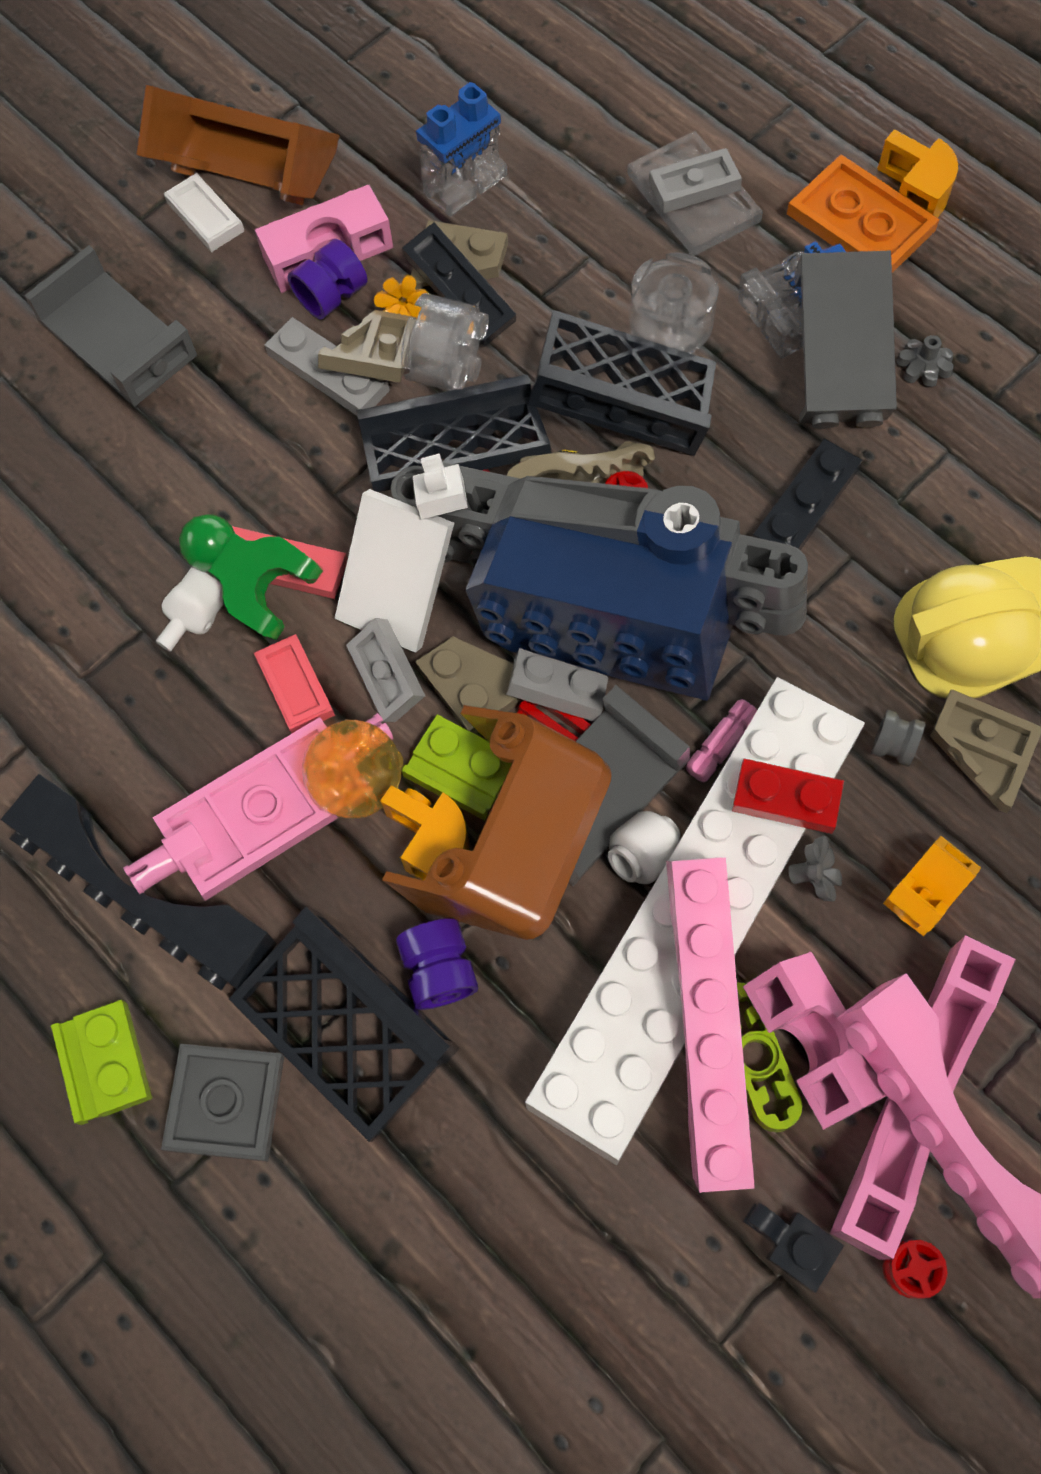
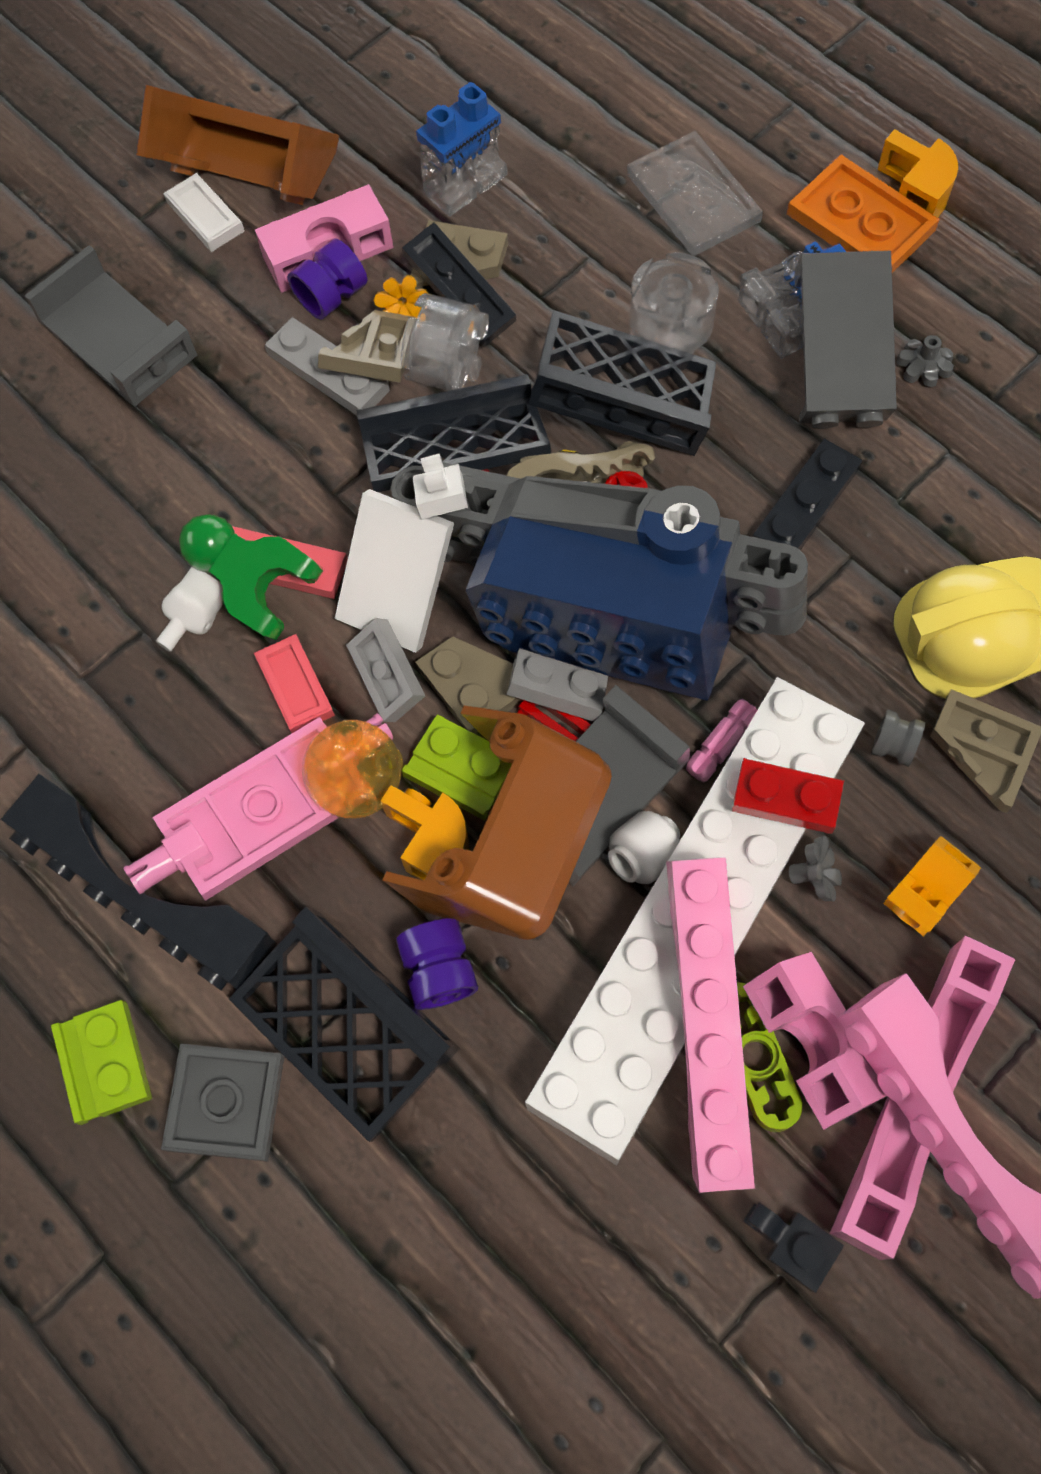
light grey plate [649,148,742,214] -> none
red wheel [883,1240,948,1299] -> none

